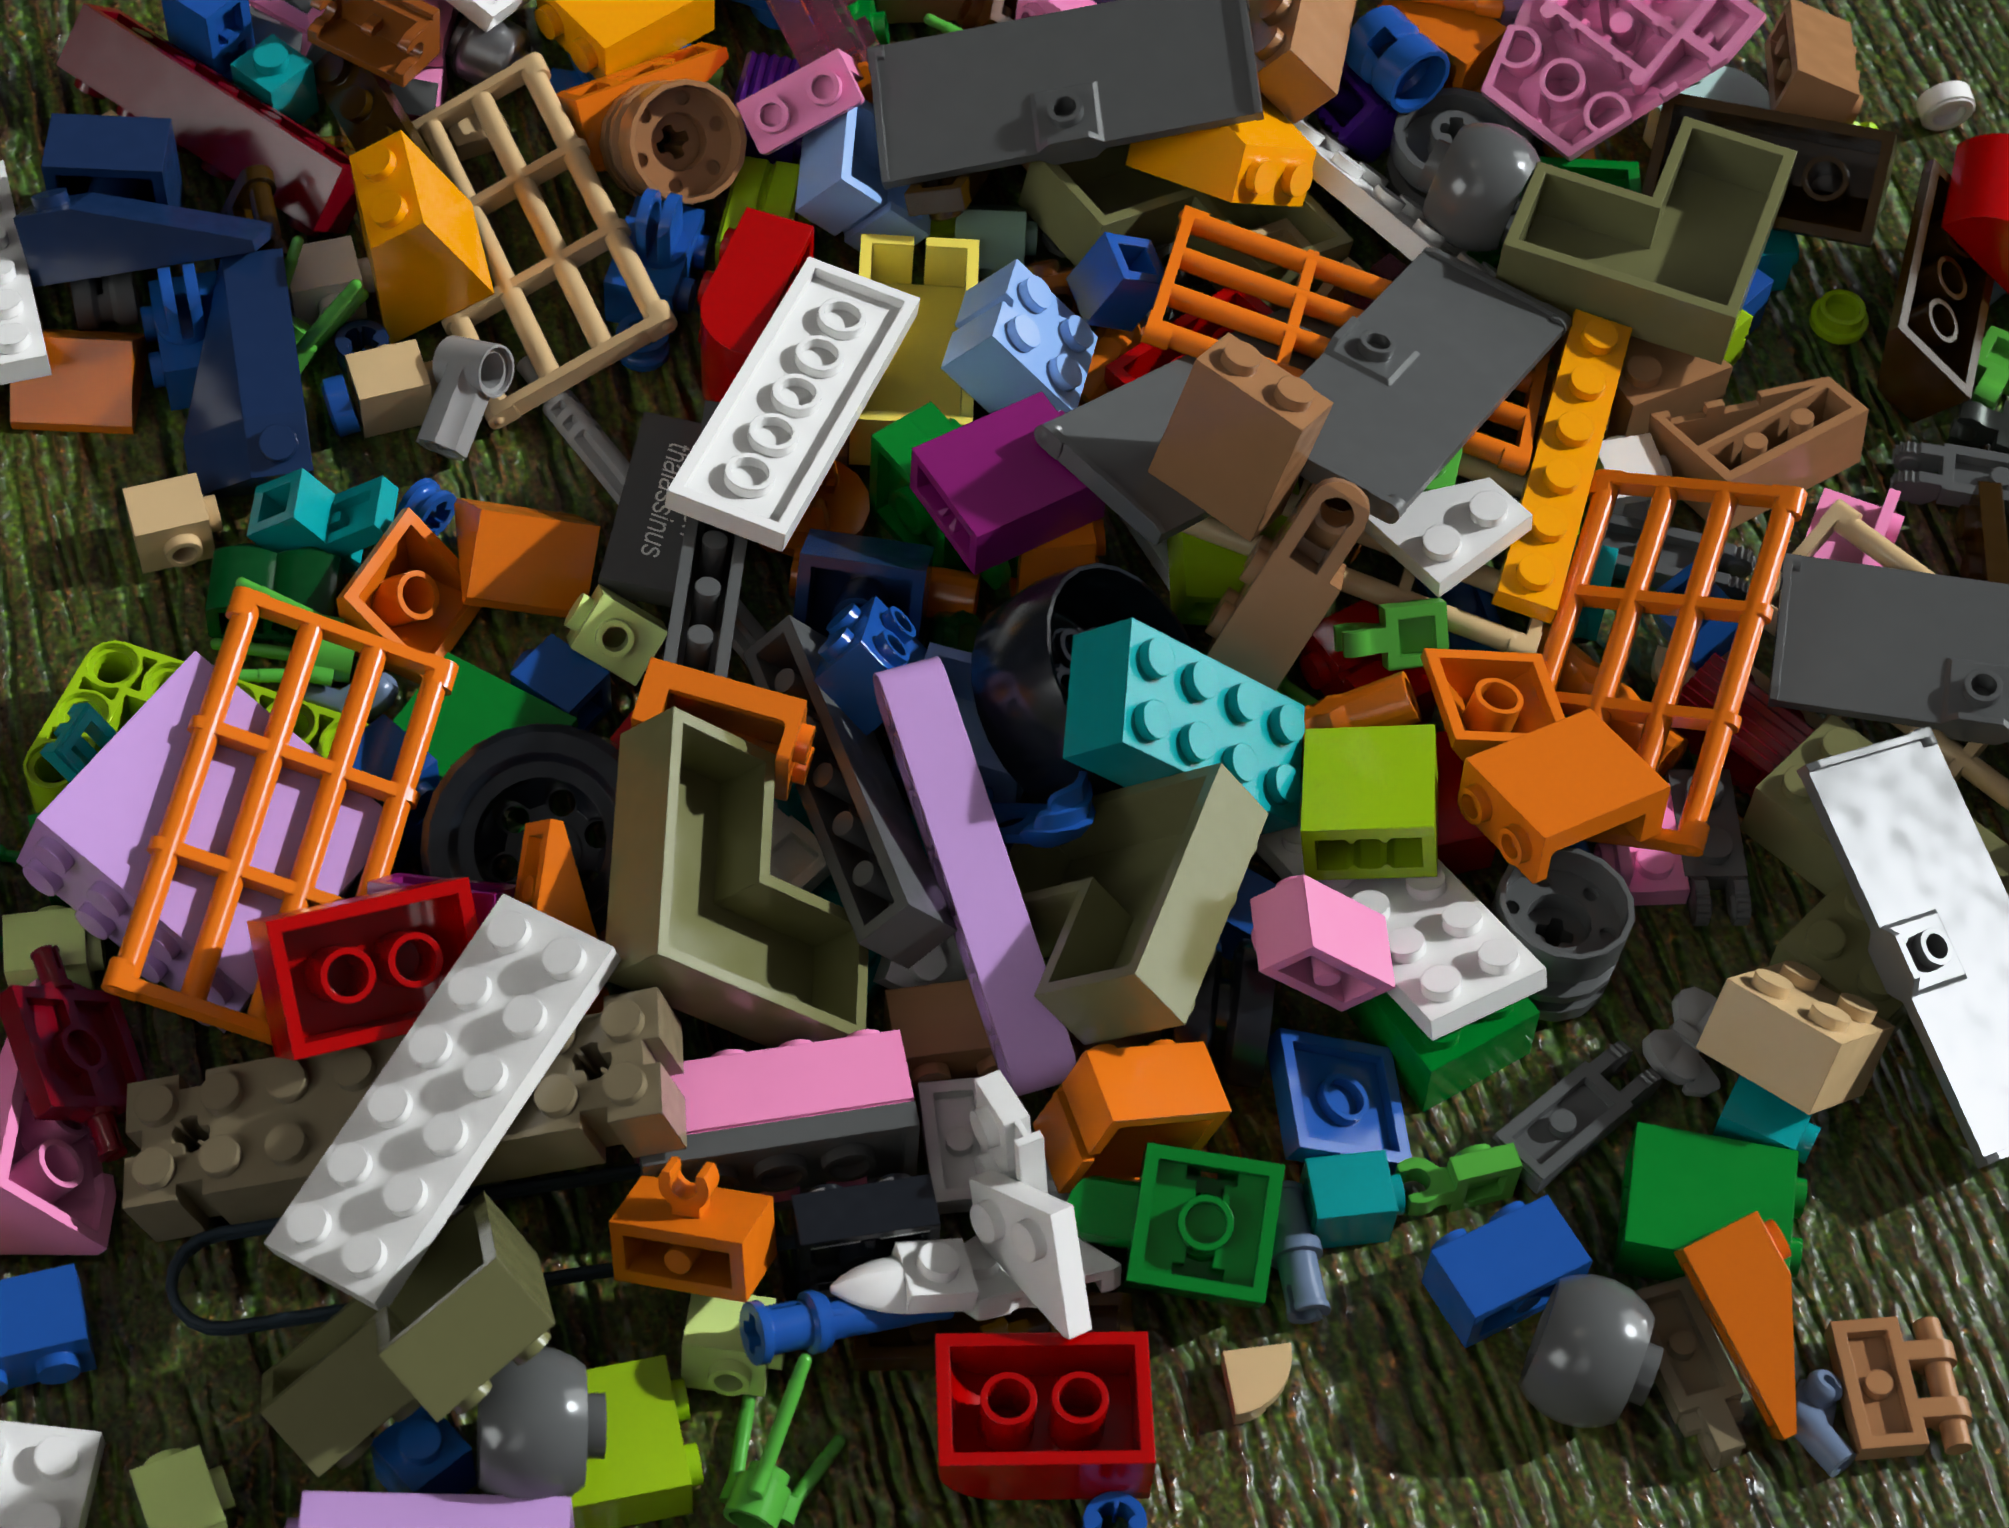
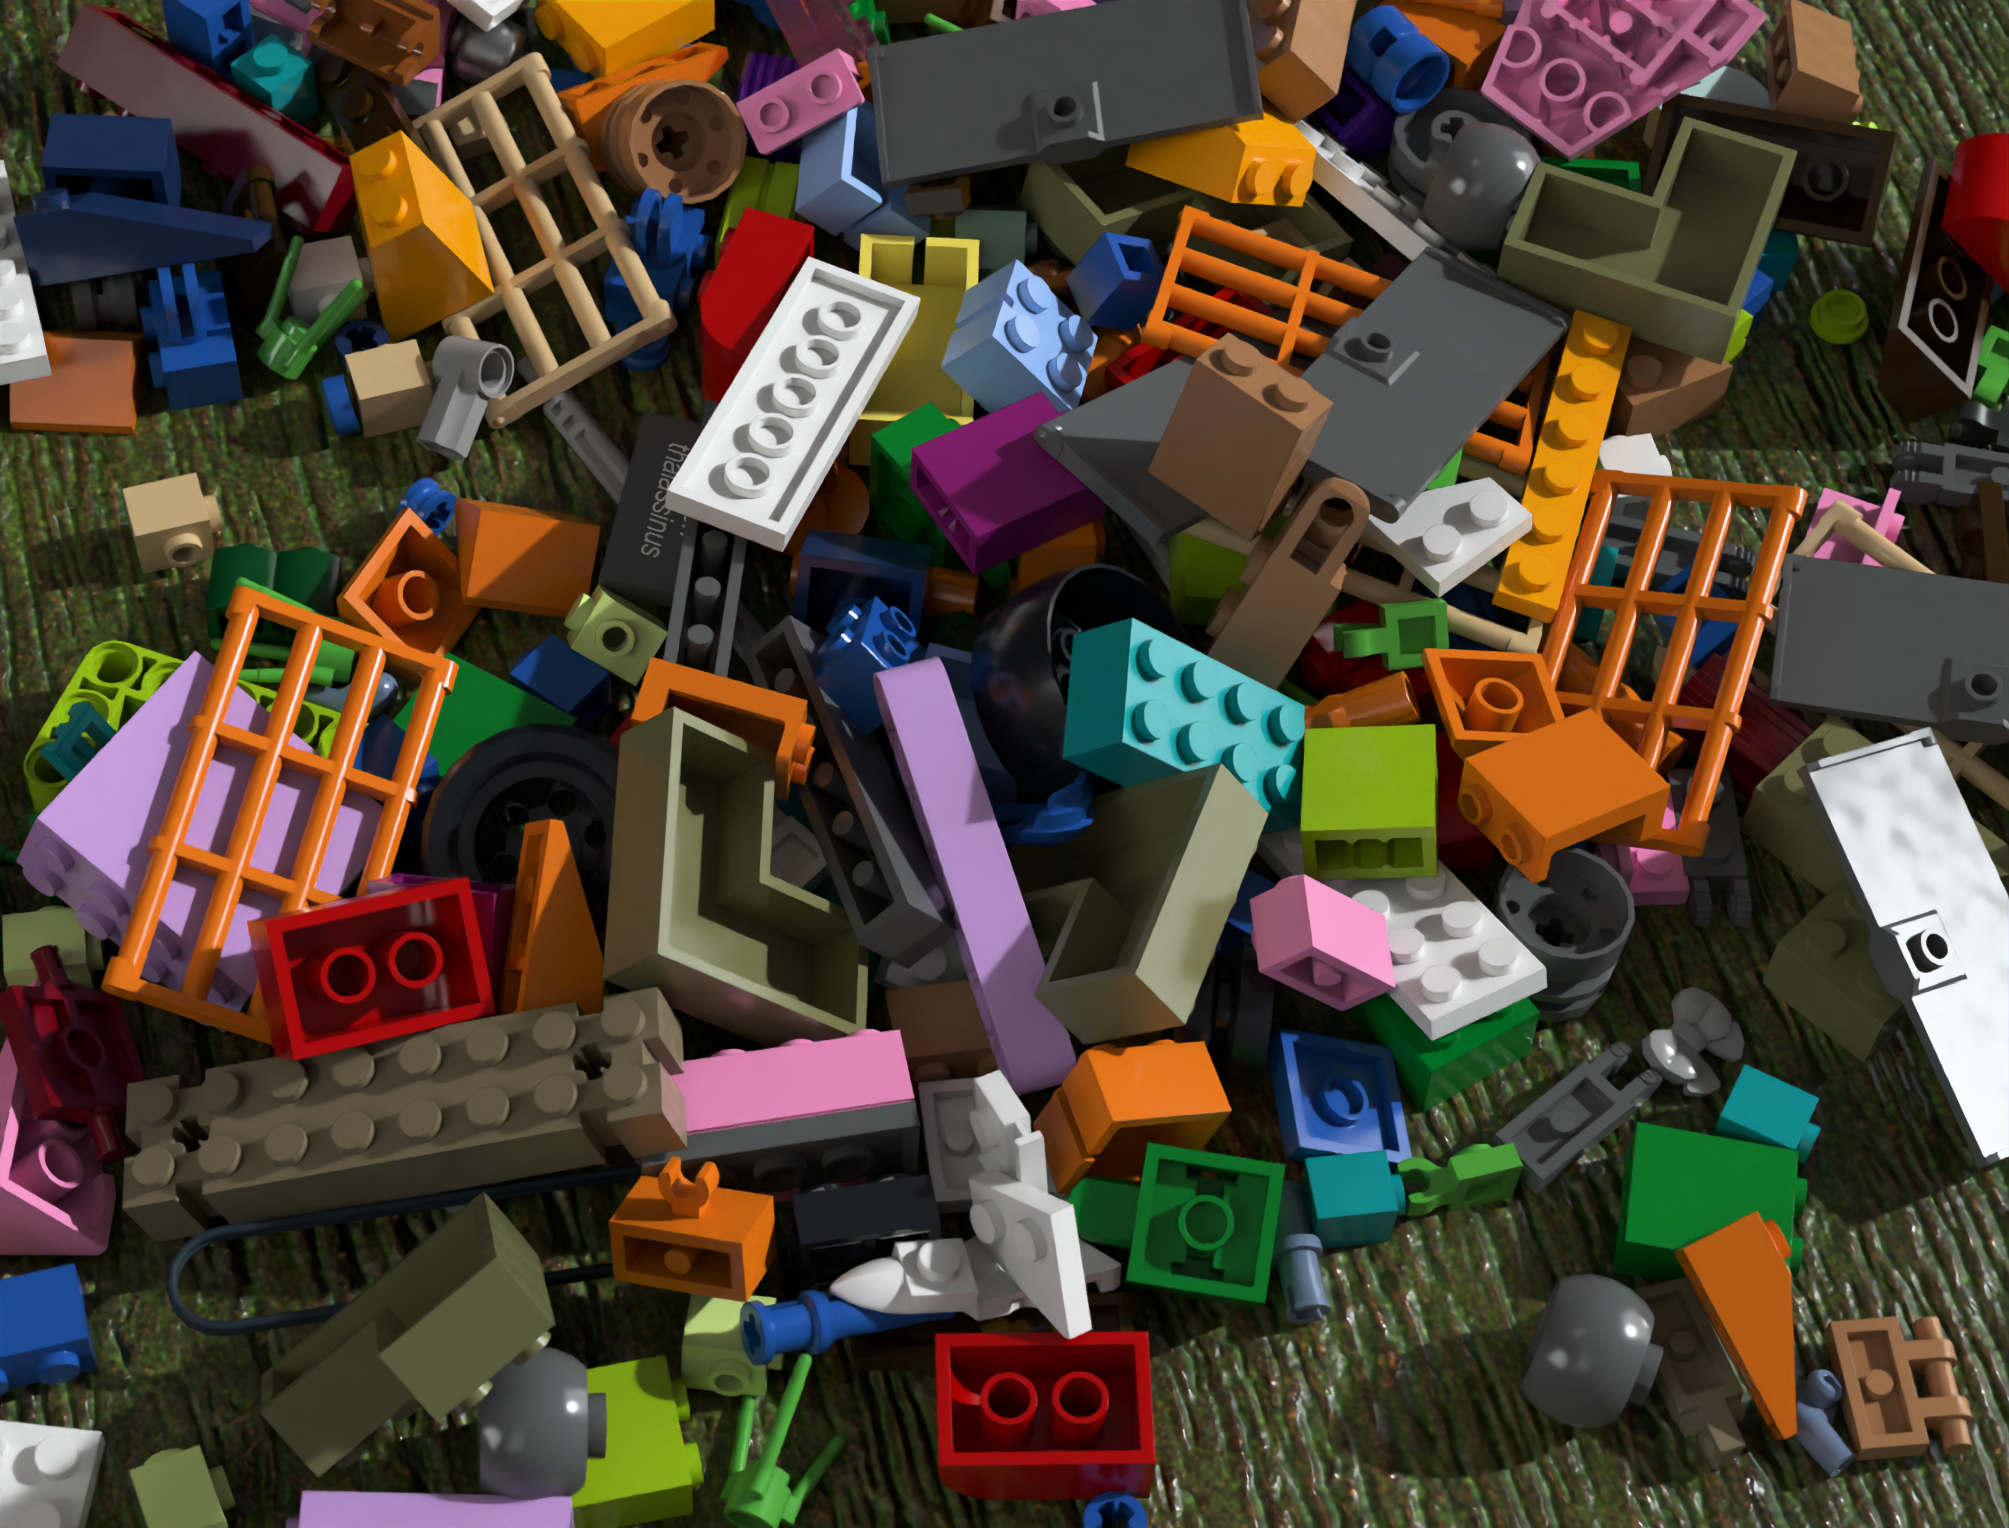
dark blue wedge [183,248,314,498] -> none
teal brick [246,468,399,574] -> none
white plate [264,893,621,1311] -> none
blue brick [370,1405,477,1494] -> none
tan tile [1220,1342,1292,1425] -> none
blue brick [1422,1194,1592,1348] -> none
medium nougat wedge [1648,376,1869,530] -> none
tan brick [1696,961,1895,1115] -> none
white tile [1915,81,1976,131] -> none

